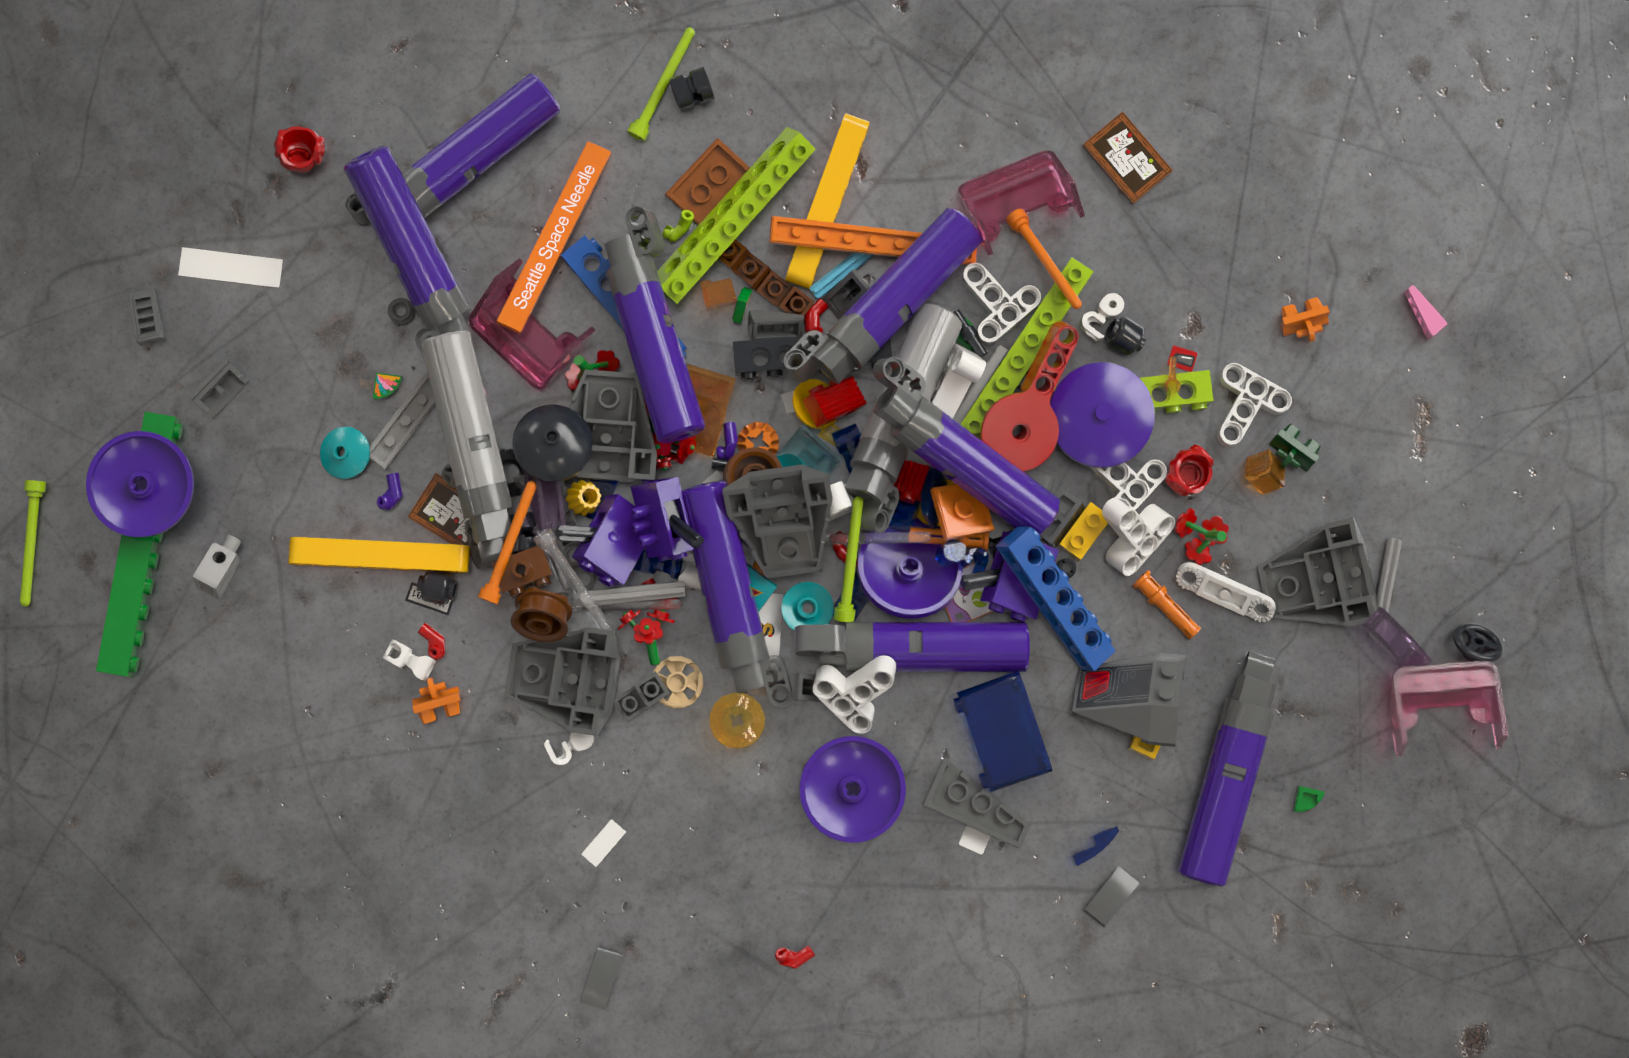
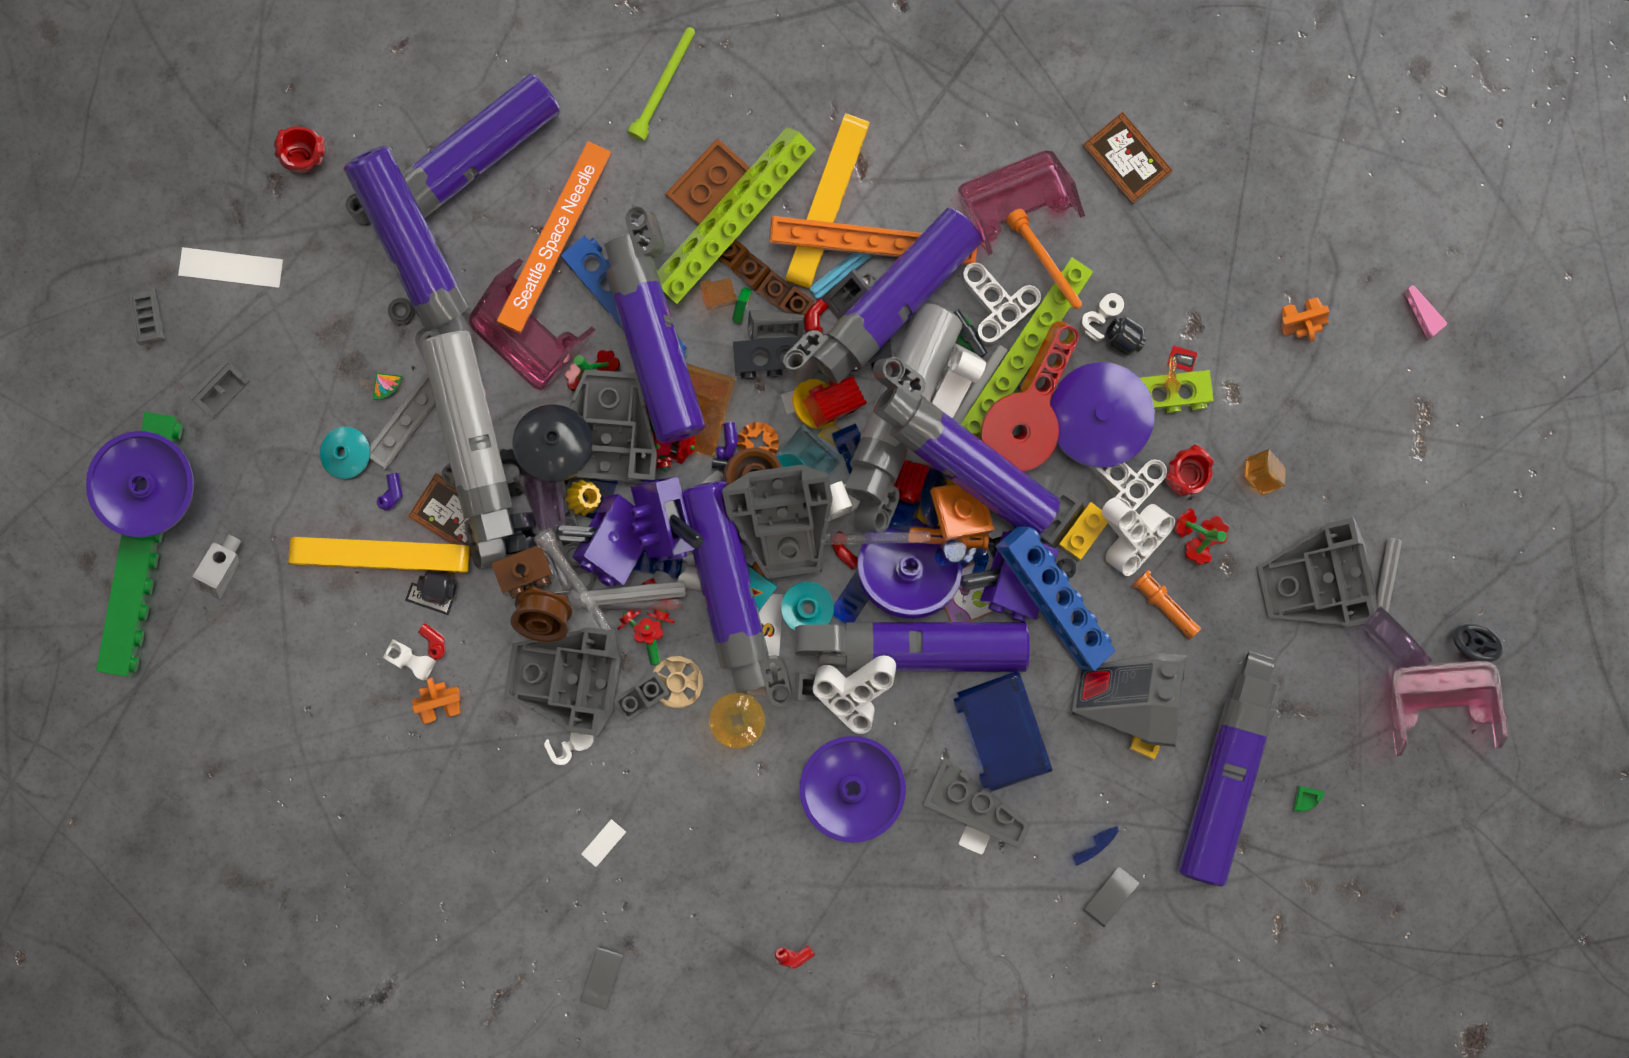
lime piece [20,480,46,607] -> none
orange piece [478,481,536,605] -> none
lime arm [662,210,694,242] -> none
black wheel [669,67,715,111] -> none
lime piece [833,496,863,622] -> none
white plate [1176,562,1276,622] -> none
white beam [1217,363,1292,447] -> none
dark green hips [1269,424,1321,472] -> none

